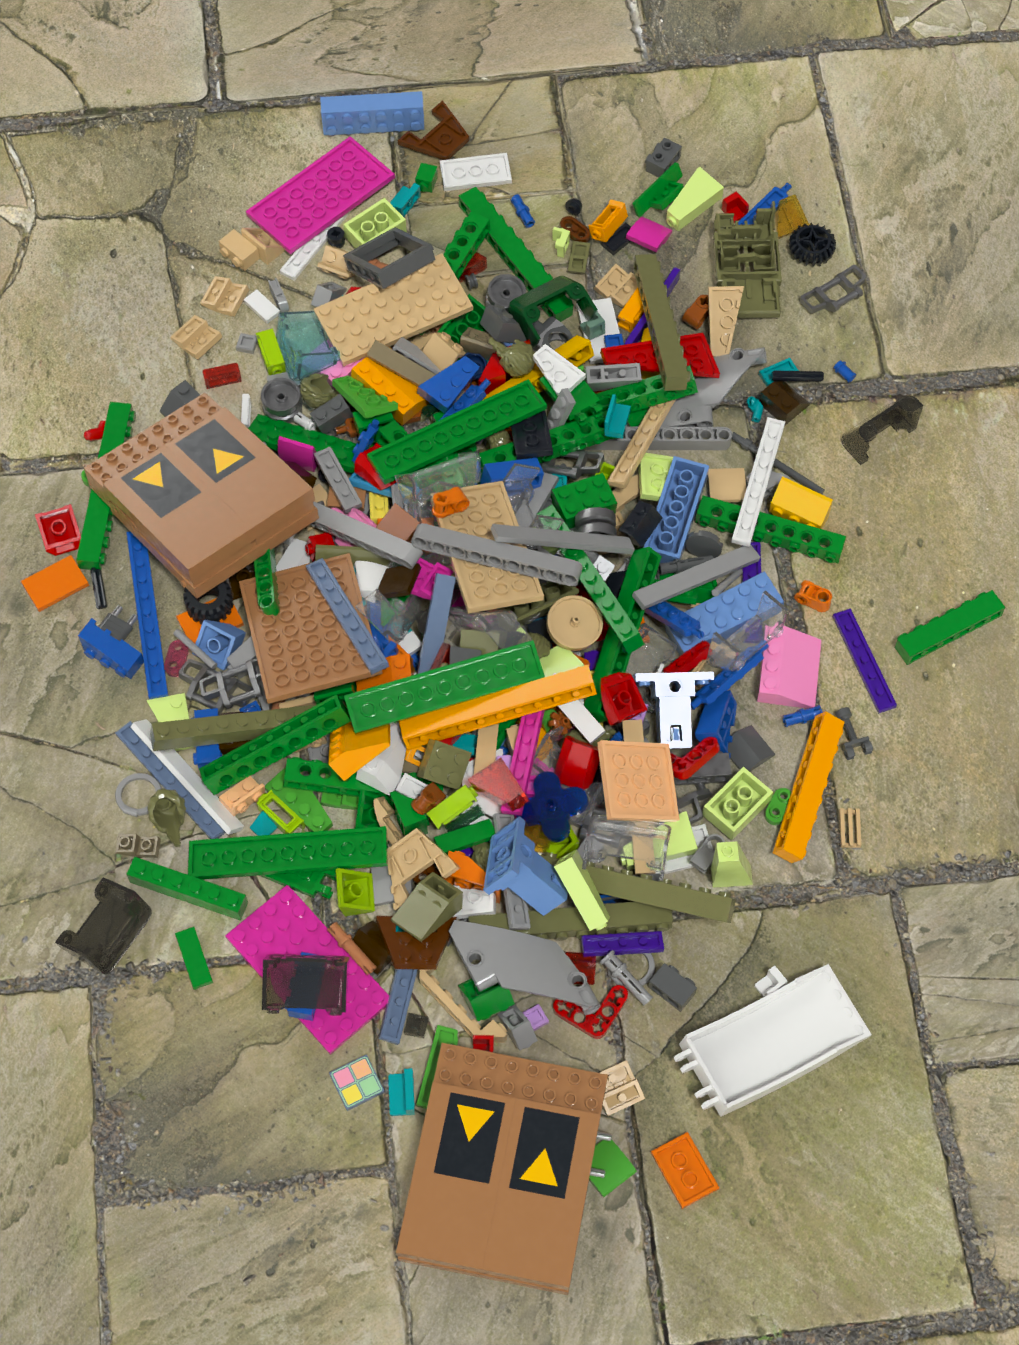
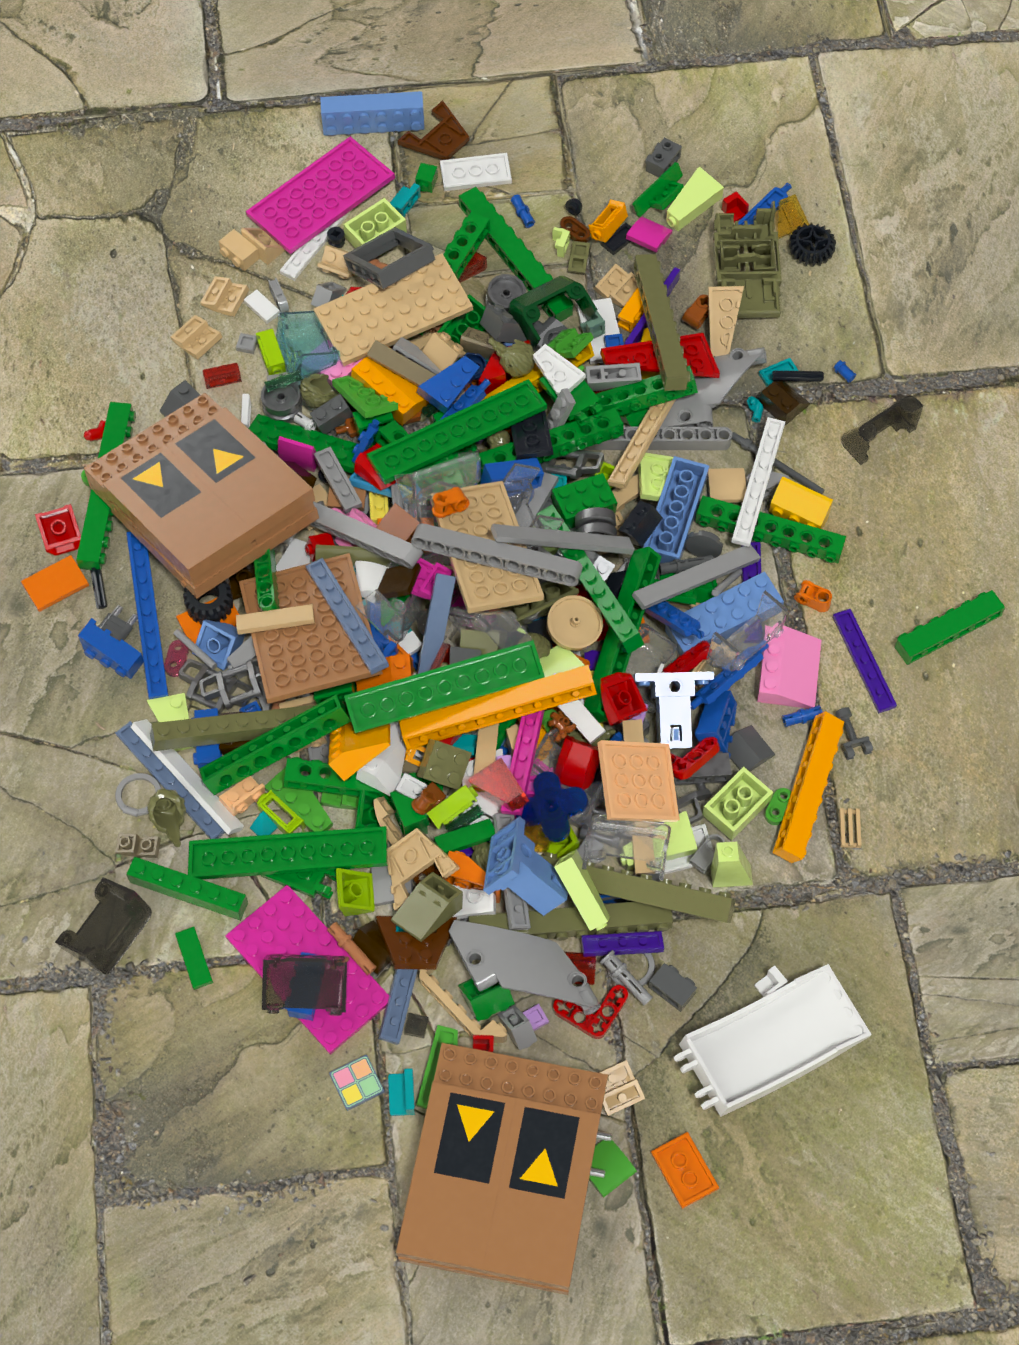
dark grey bush [464,273,478,290] -> none
teal panel [605,394,631,439] -> none
flat silver bar [800,265,866,313] -> none
none -> tan tile [236,604,315,635]
none -> clear green pin [264,369,302,393]
none -> bright green slope [547,328,594,358]
none -> dark orange plant [555,721,577,742]

